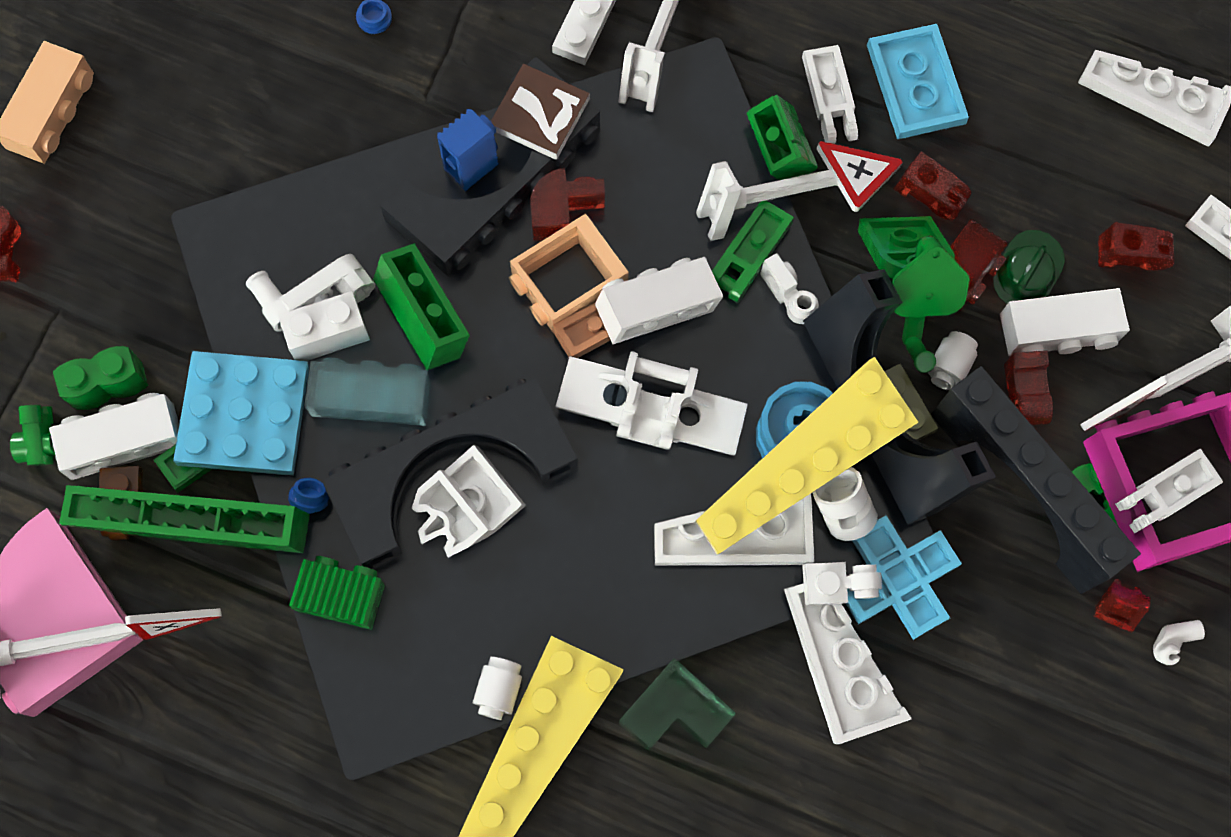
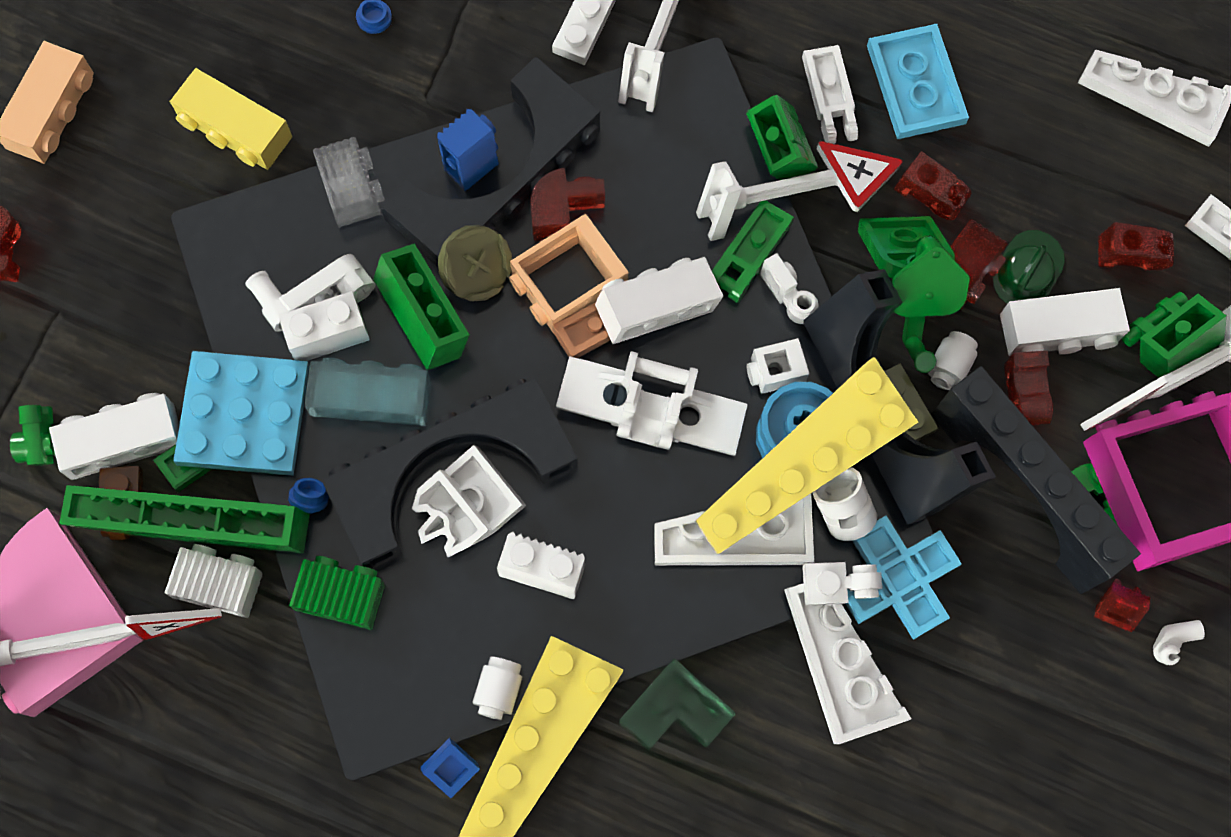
green brick [53,346,148,410] -> none
reddish brown tile [491,63,590,160] -> none
white hinge [1115,448,1223,533] -> none
none -> white brick [164,544,262,618]
none -> light yellow brick [170,68,293,170]
none -> clear brick [313,137,385,227]
none -> blue plate [421,737,480,798]
none -> olive tile [438,225,512,301]
none -> white brick [497,532,585,599]
none -> white brick [747,338,809,394]
none -> green brick [1122,292,1227,378]

